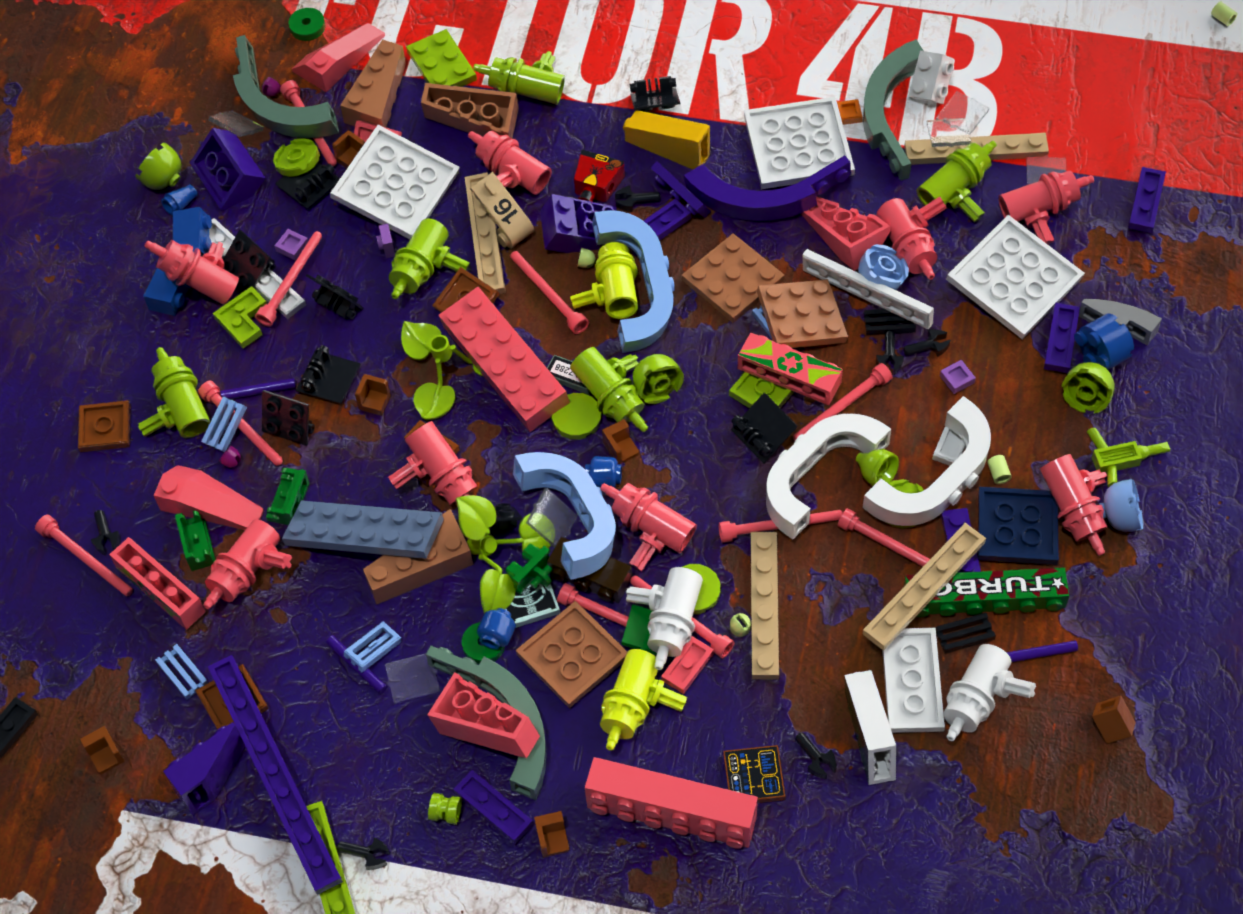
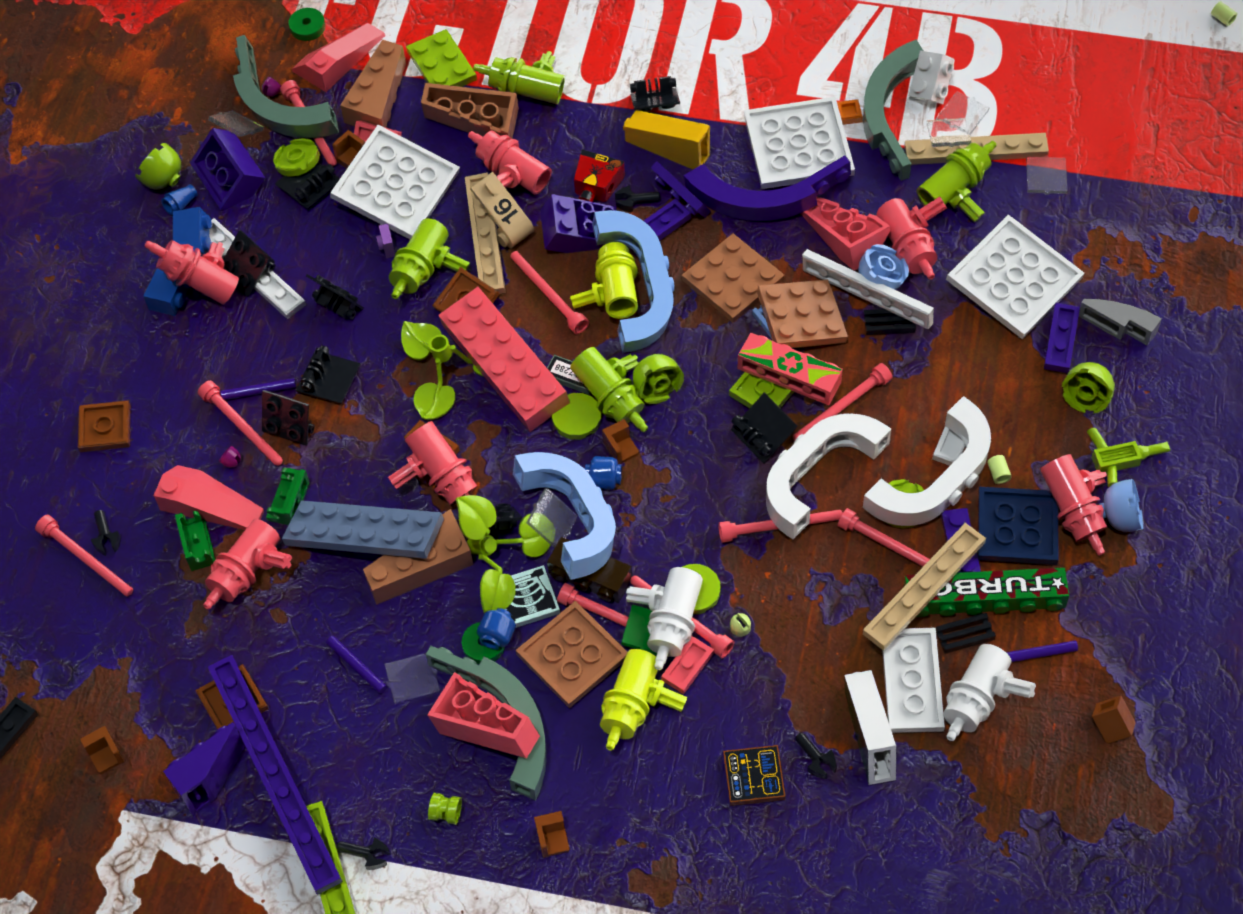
coral brick [109,537,206,630] -> none
lime piece [138,347,211,438] -> none
light blue tile [155,644,208,700] -> none
light blue tile [201,397,247,452] -> none
lime plate [213,286,267,348] -> none
coral piece [255,231,322,327] -> none
medium lavender plate [274,229,308,261] -> none
light blue tile [344,622,401,672] -> none
dark orange panel [355,374,391,416] -> none
dark purple plate [453,770,534,844] -> none
green hips [505,544,553,594] -> none
yellowish green hinge [577,248,596,268] -> none
coral brick [585,757,758,849] -> none
coral piece [600,483,697,572] -> none
tan plate [751,532,779,679] -> none
lime helmet [856,449,899,486] -> none
black bar [876,331,904,375] -> none
black bar [903,329,951,357] -> none
medium lavender plate [940,360,976,394] -> none
coral piece [998,170,1094,245] -> none
blue brick [1074,313,1134,370] -> none
dark purple plate [1128,167,1166,233] -> none

